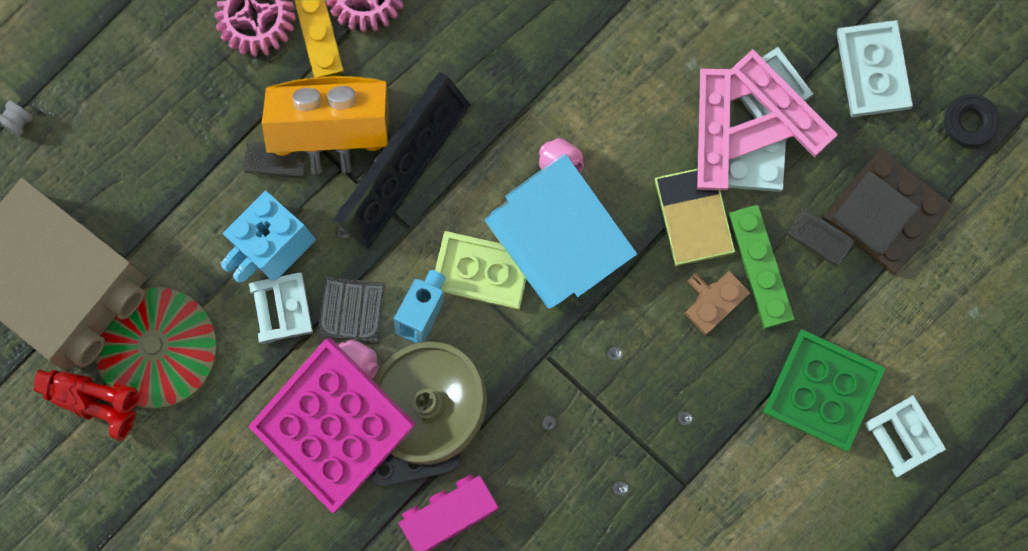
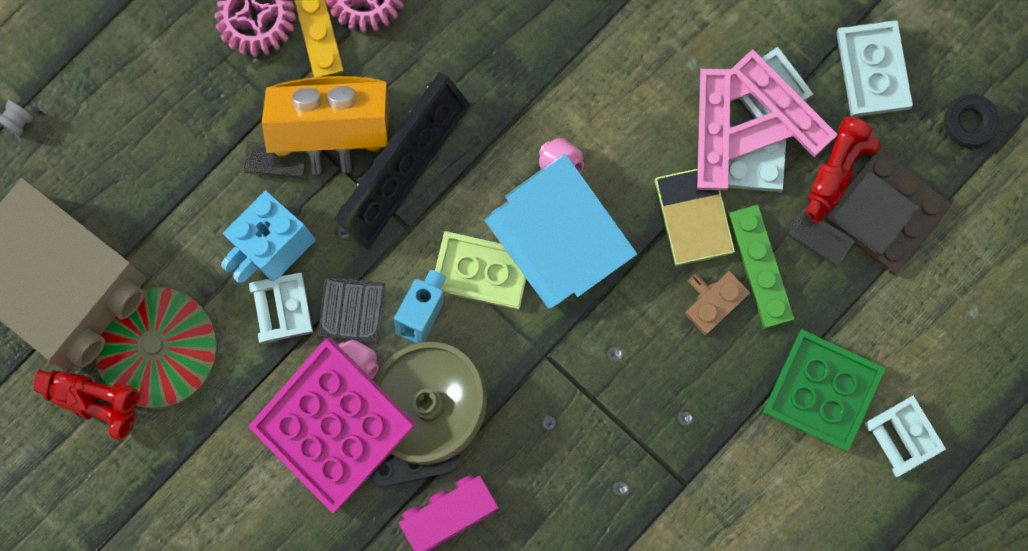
none -> red piece [805,116,882,223]

